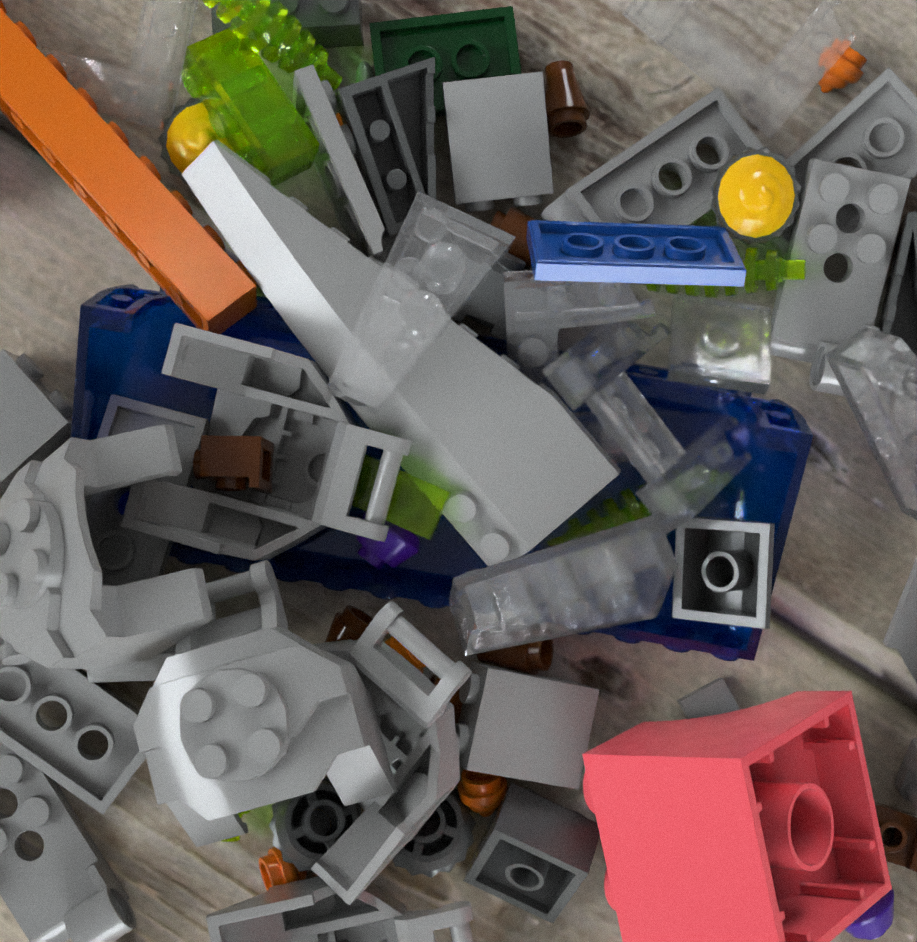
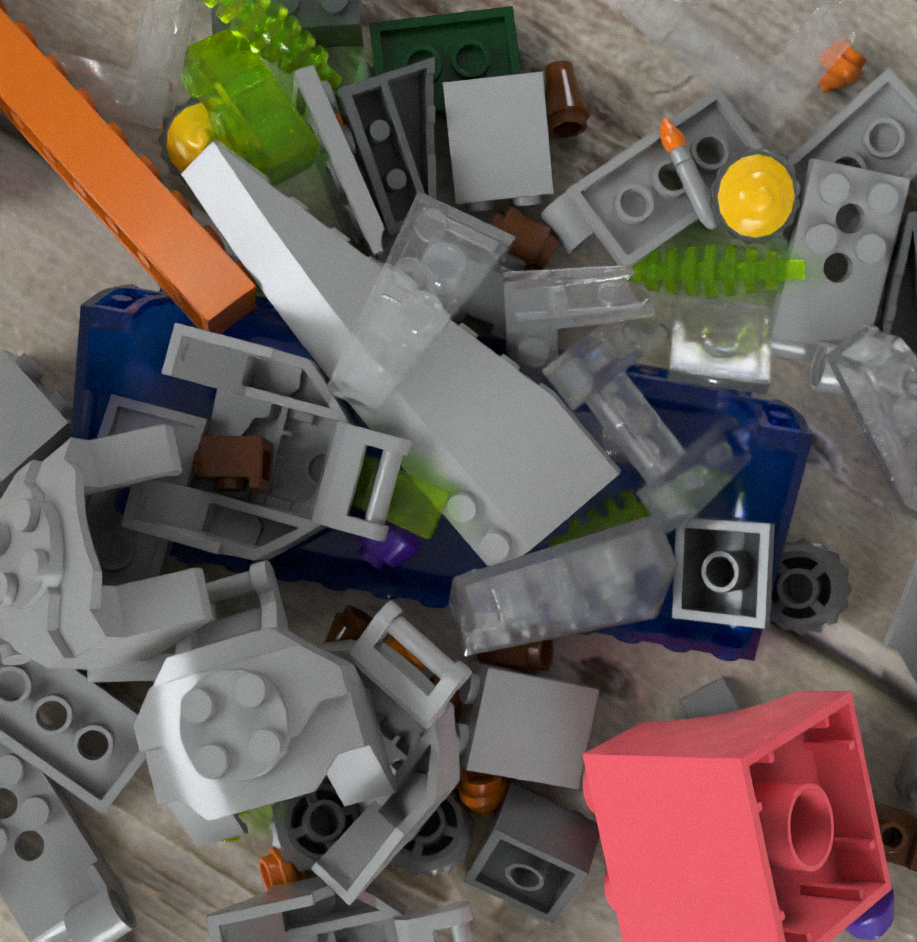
blue tile [526,220,747,287] -> none
none -> light grey piece [660,118,717,230]
none -> dark grey piece [770,538,852,635]

